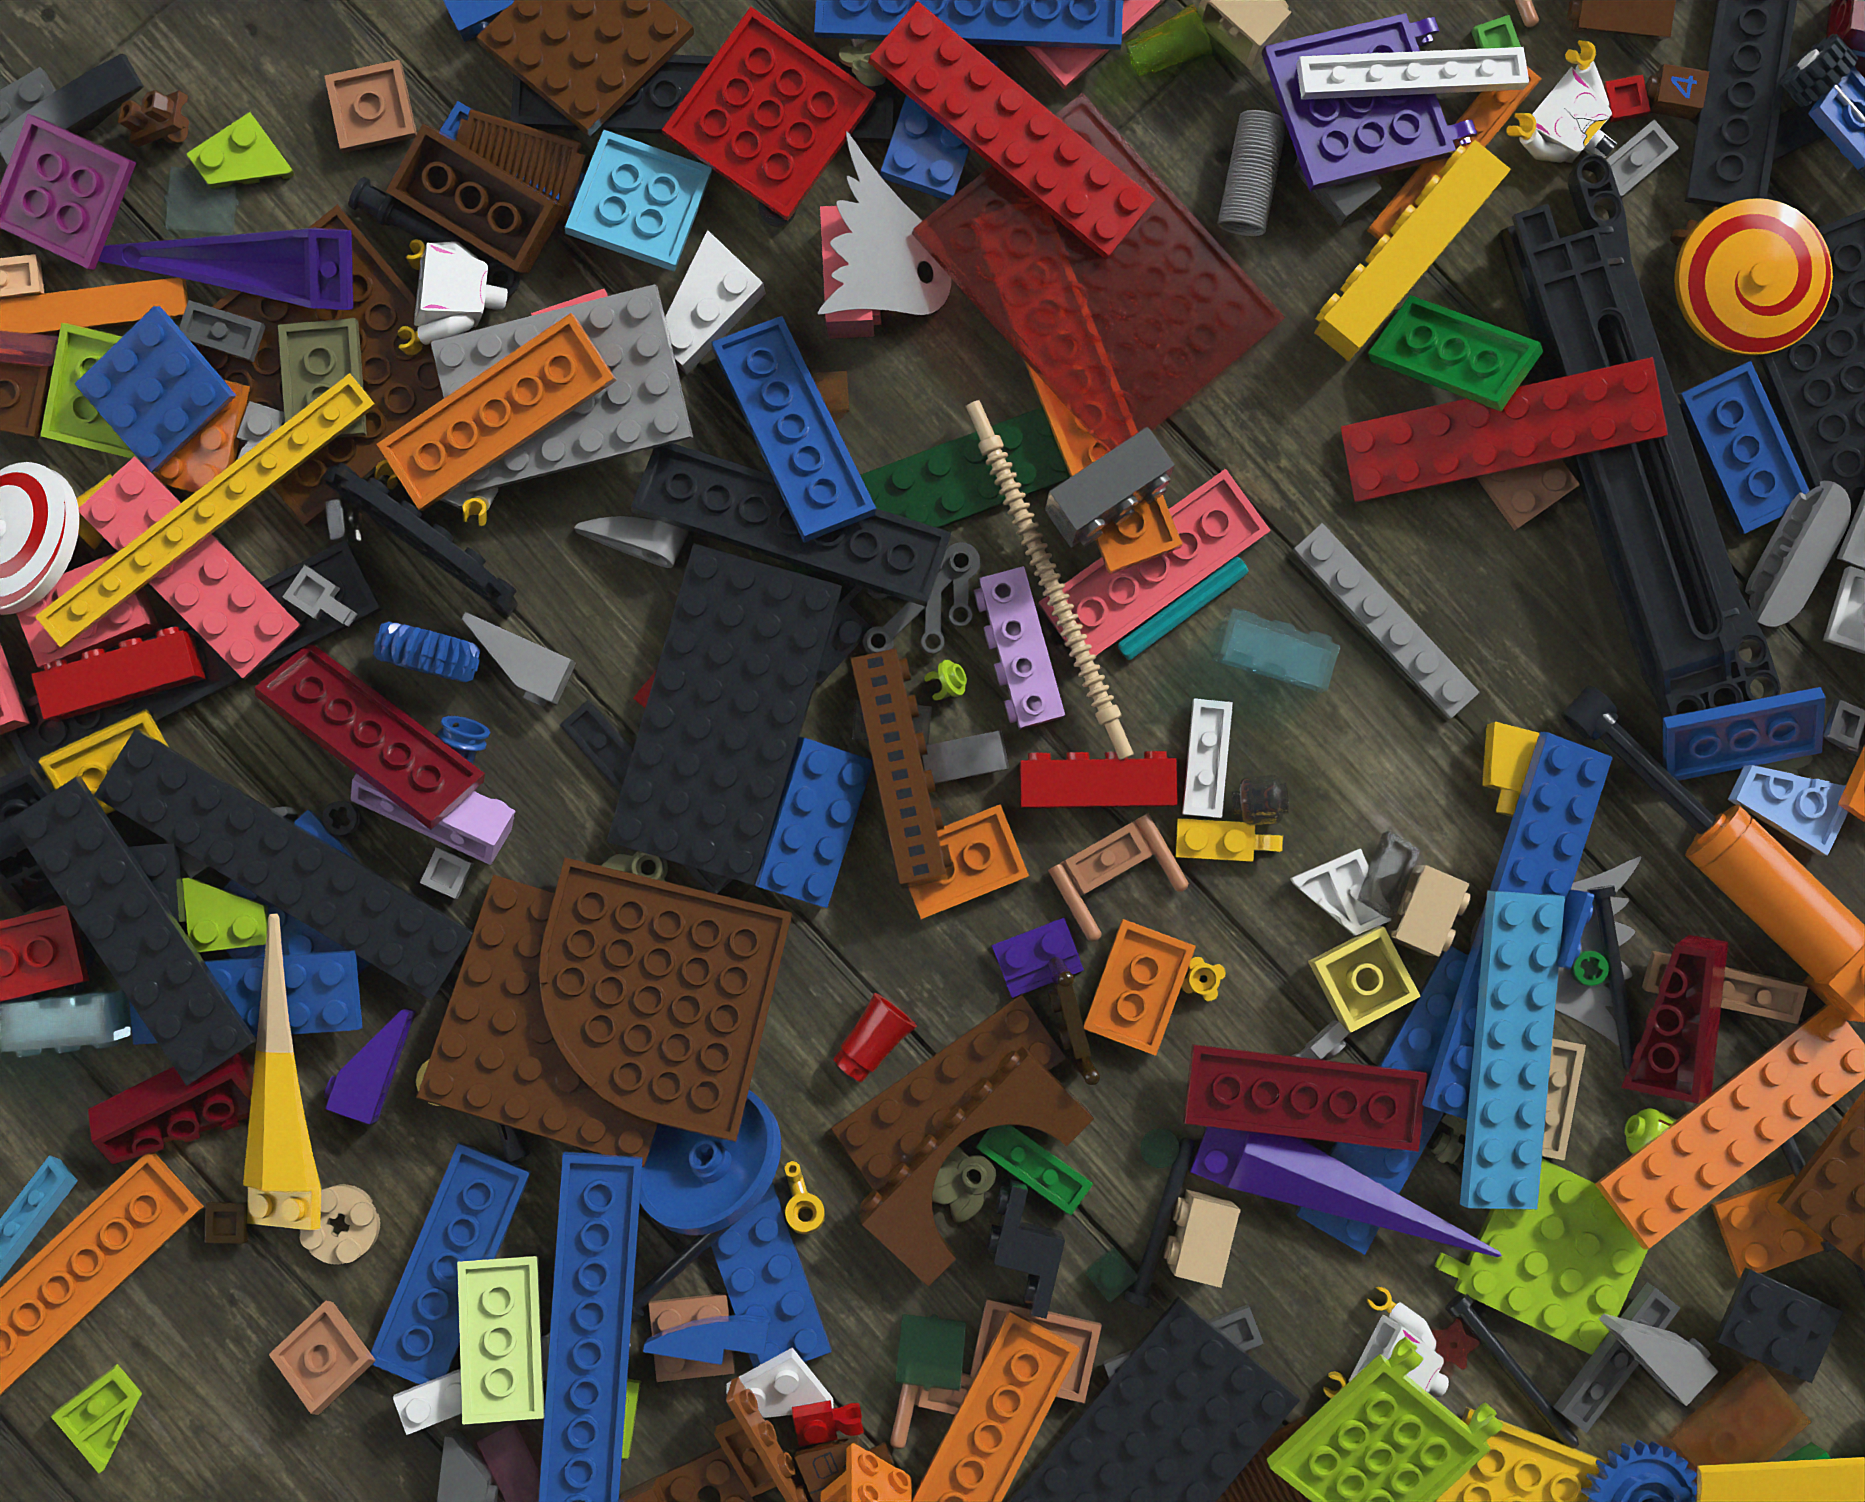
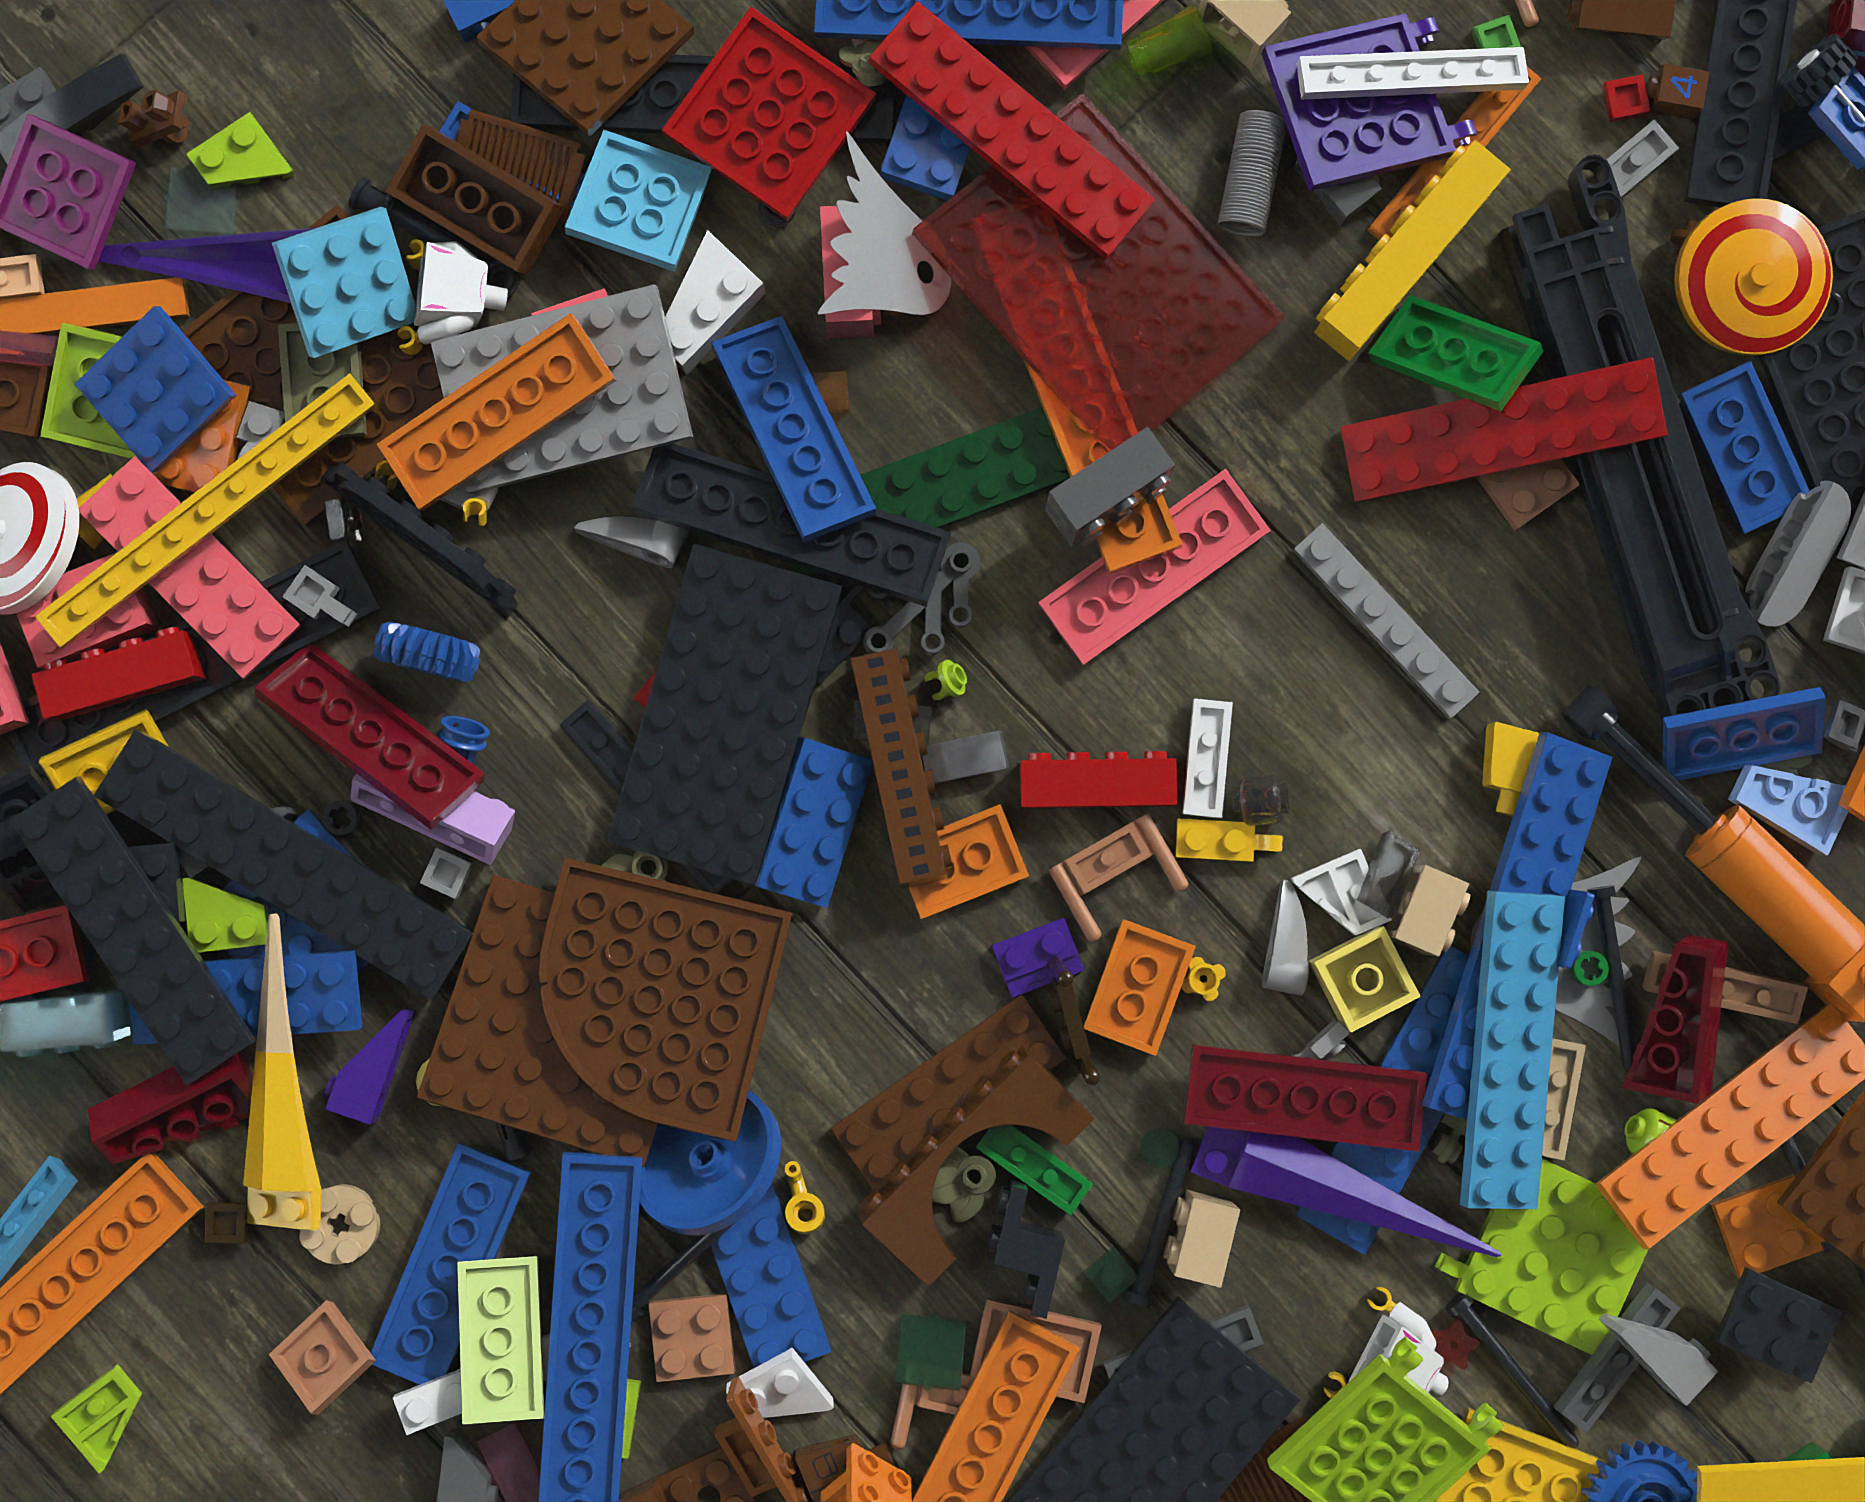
dark grey plate [179,300,266,363] -> none
nougat plate [325,60,417,153] -> none
light grey slope [462,612,576,707] -> none
blue slope [643,1315,771,1365] -> none
red plate [792,1400,864,1447] -> none
red plant [833,993,917,1083] -> none
tan hose [966,400,1134,760] -> none
lavender brick [973,566,1065,730] -> none
teal axle [1118,557,1249,660] -> none
clear light blue wedge [1211,608,1340,693] -> none
white torso [1506,40,1617,163] -> none
clear orange plate [1667,1359,1811,1470] -> none
none -> medium azure plate [272,207,416,358]
none -> light grey piece [1262,880,1309,996]

